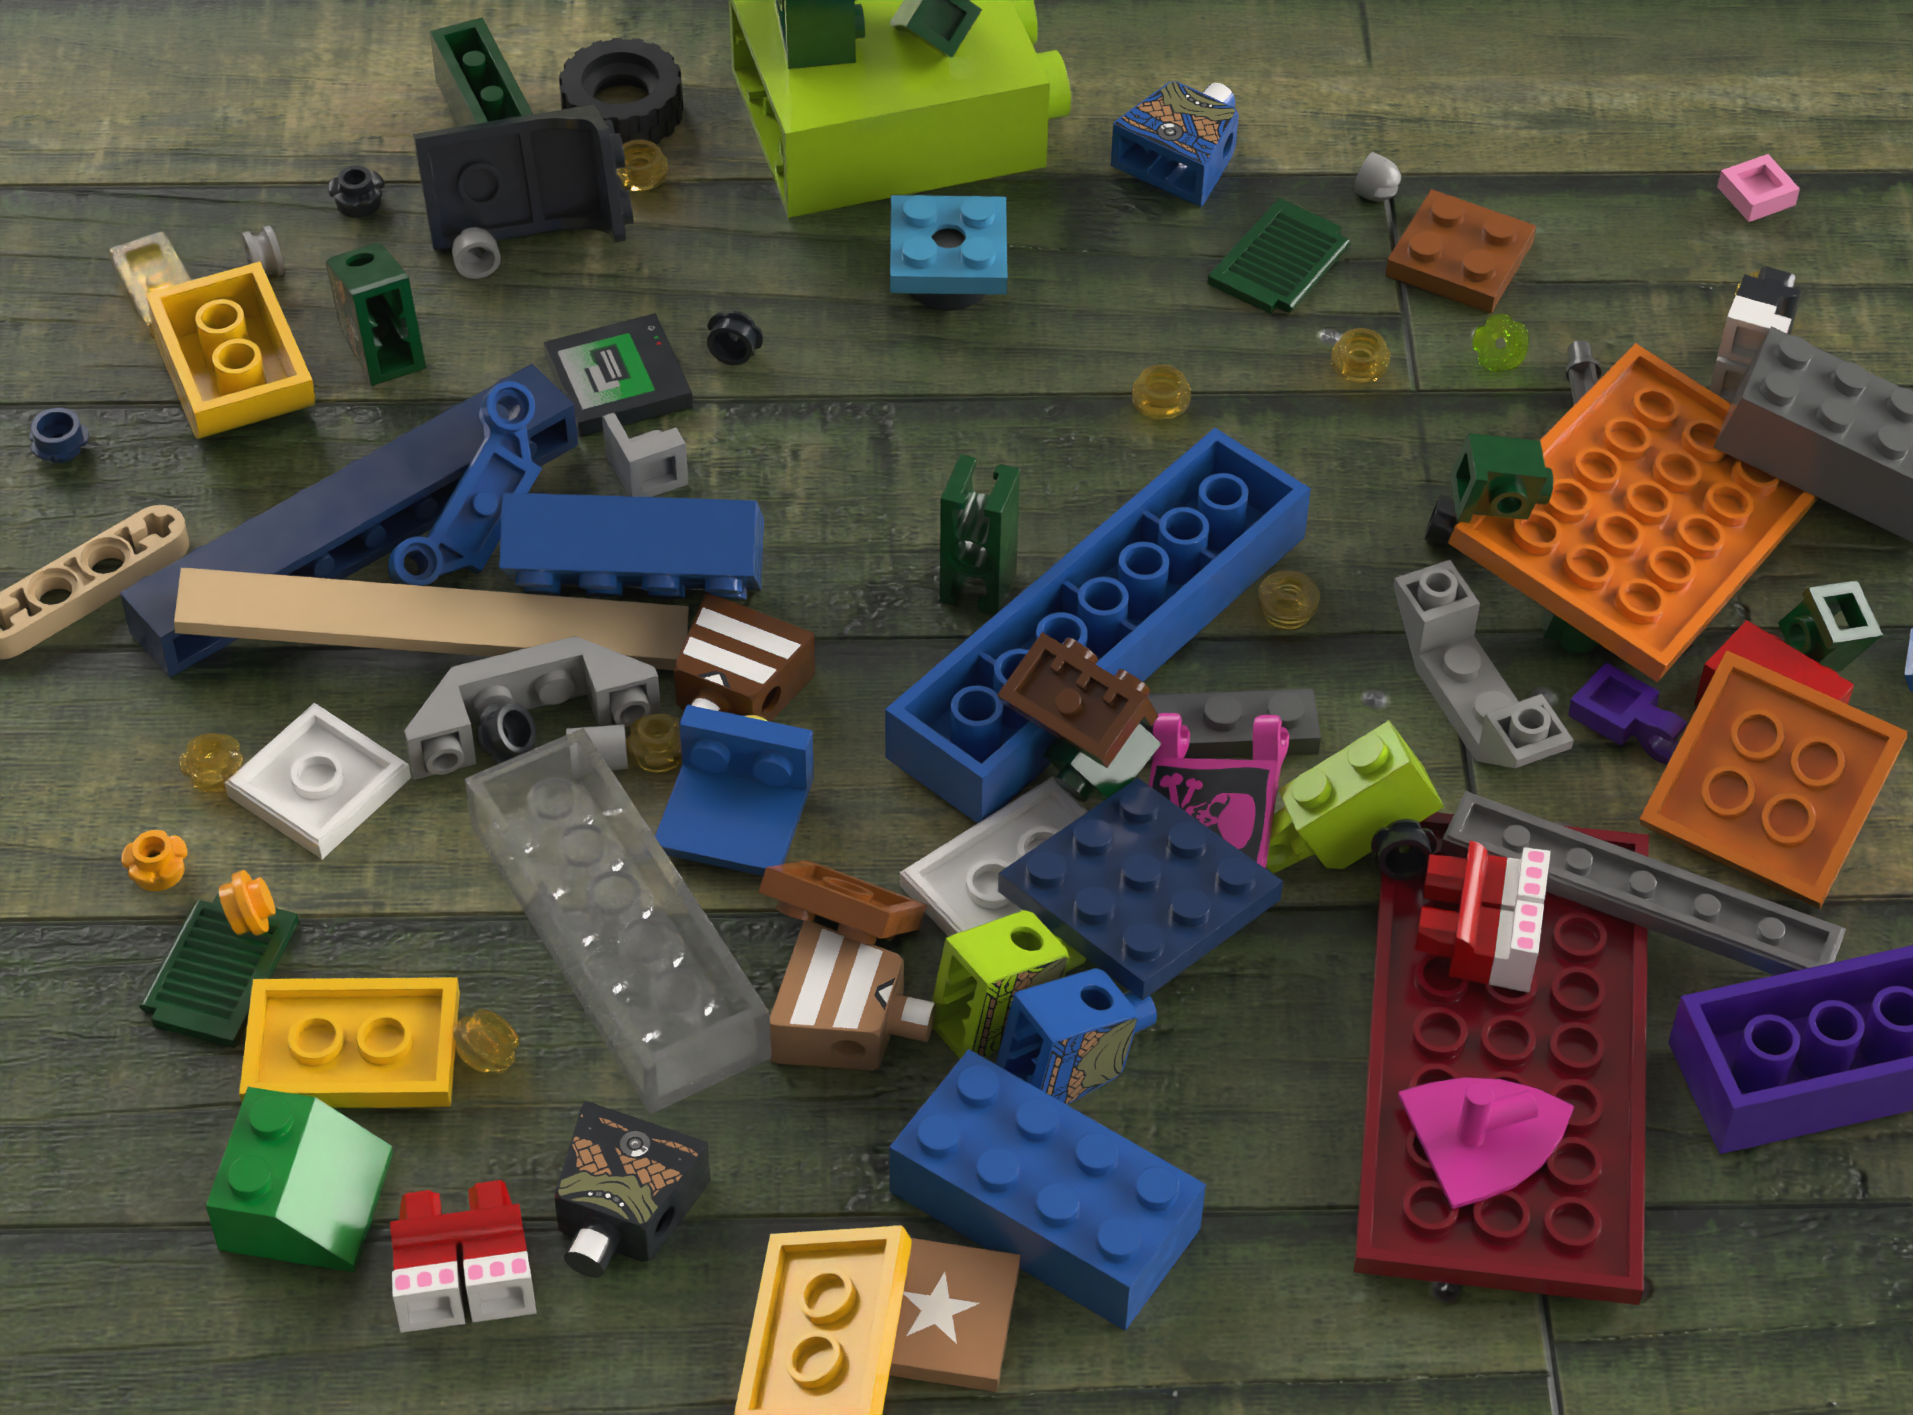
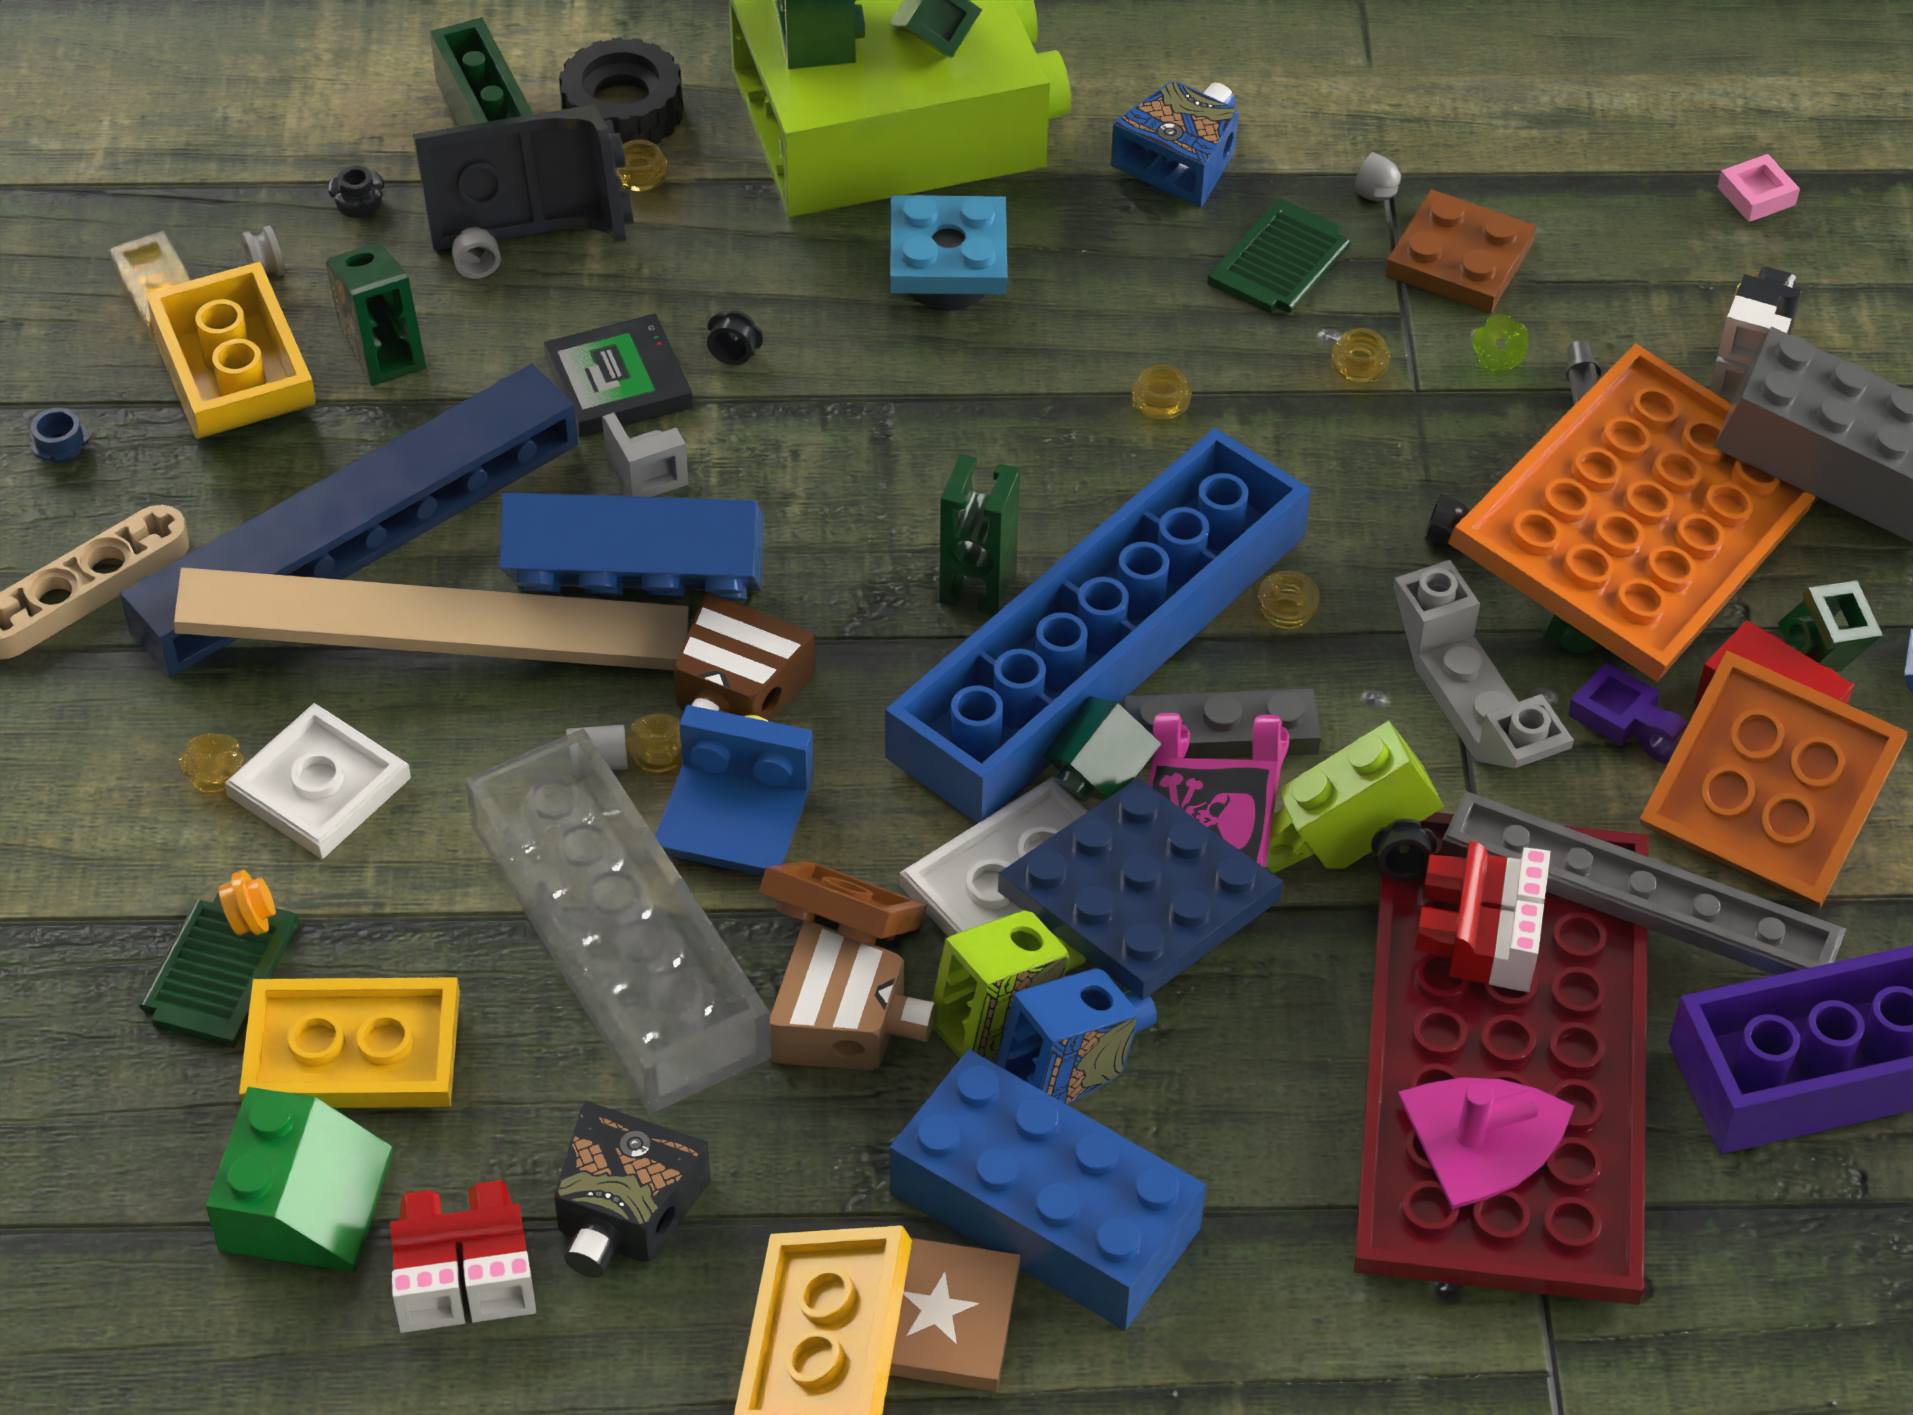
light orange plate [121,830,188,891] -> none
blue plate [388,381,542,586] -> none
light grey slope [404,636,661,780] -> none
clear yellow plate [453,1009,520,1073] -> none
black plate [477,703,536,765] -> none
reddish brown bracket [997,632,1159,768] -> none
dark green brick [1450,433,1553,523] -> none

